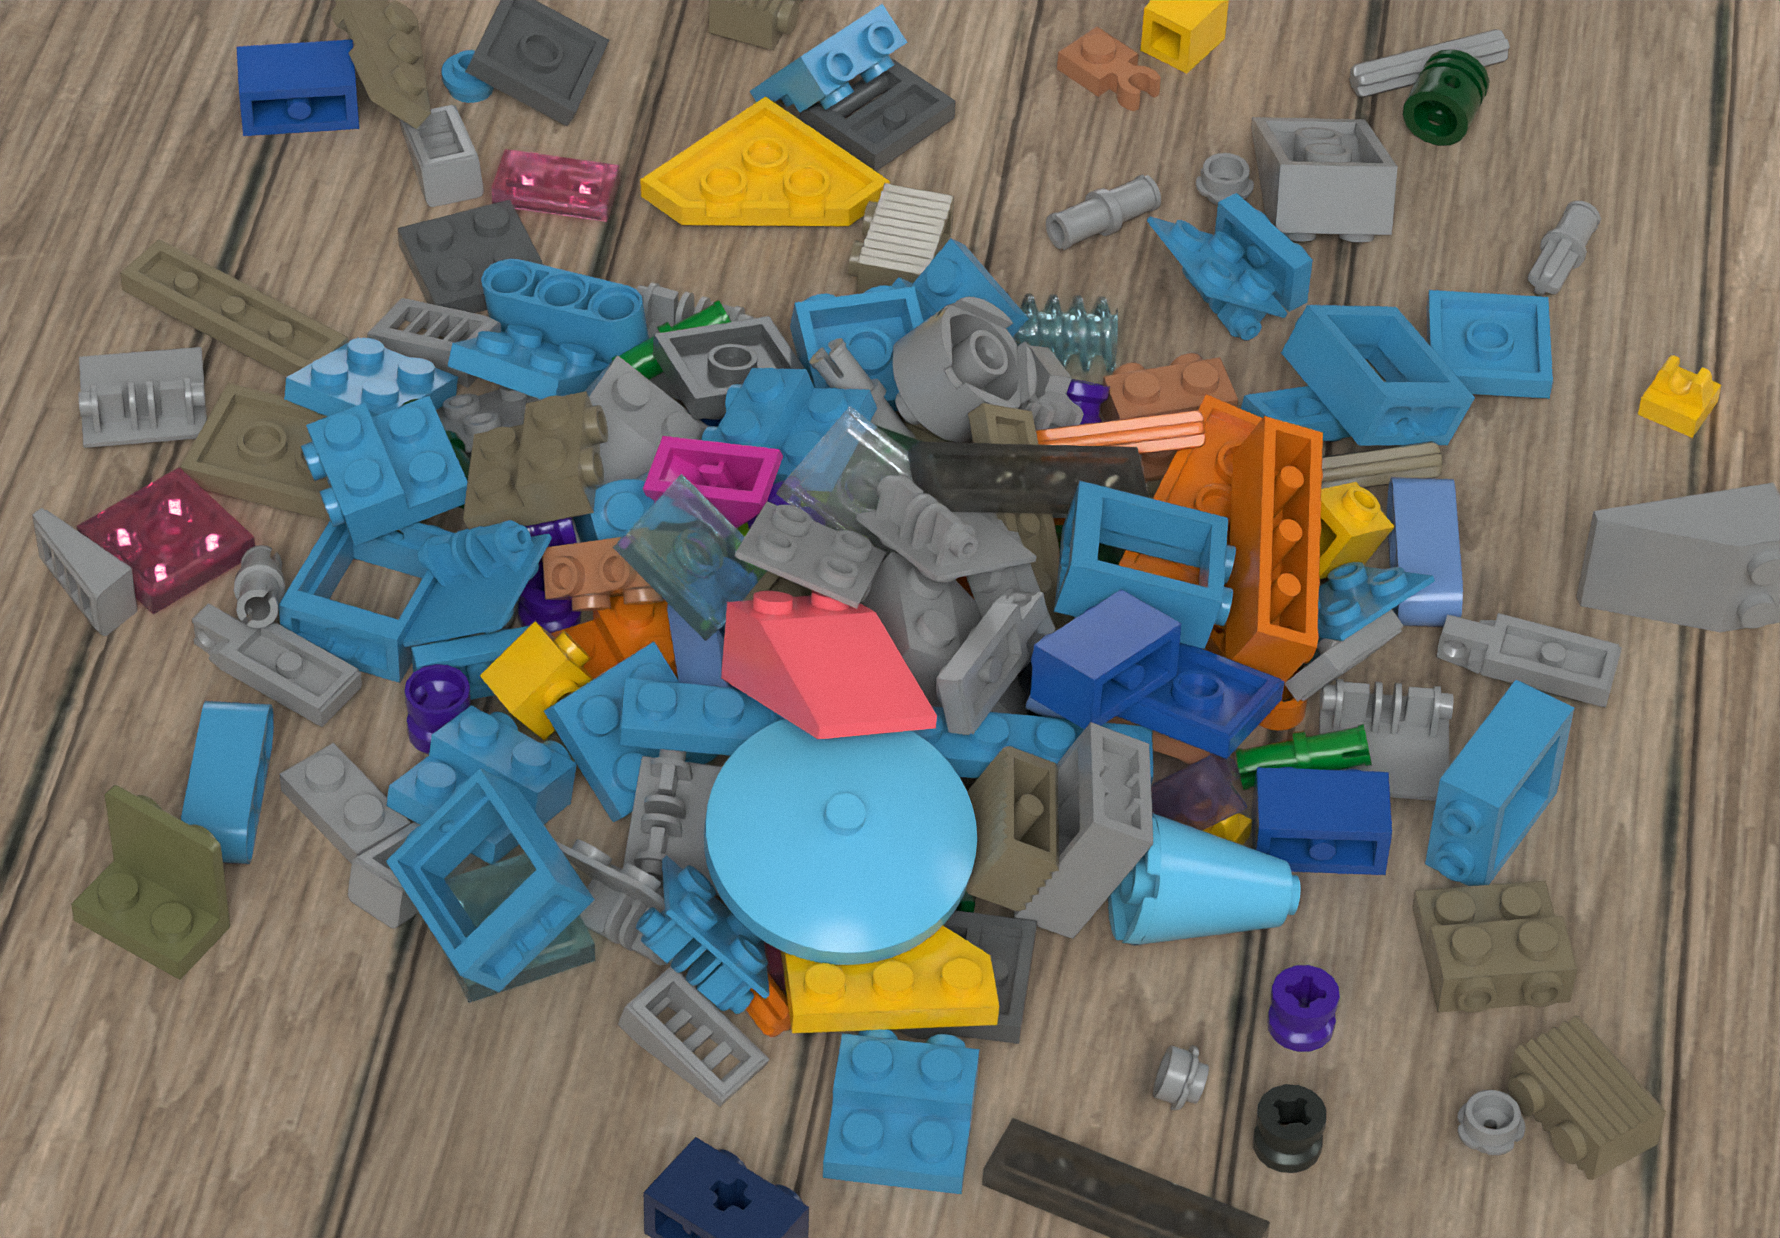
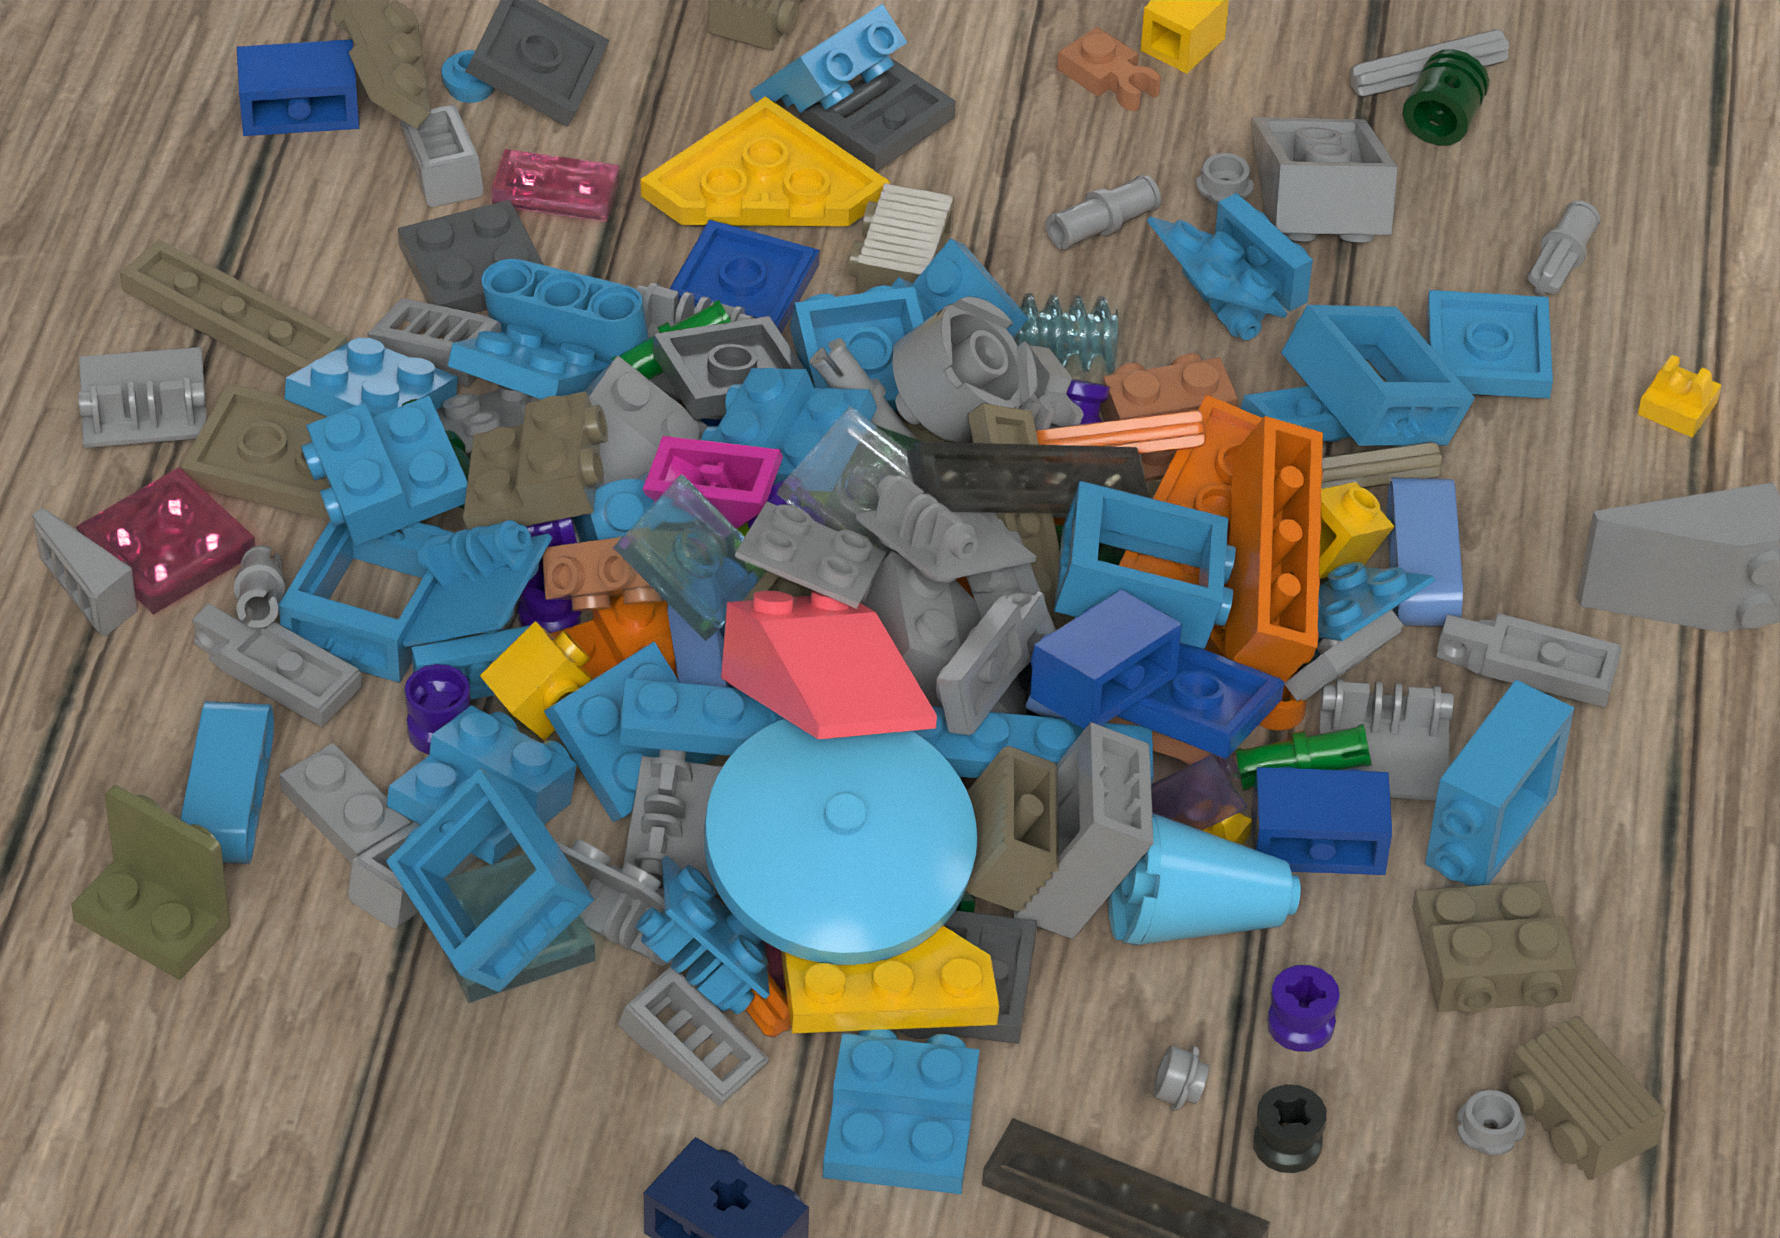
none -> blue tile [669,220,820,334]

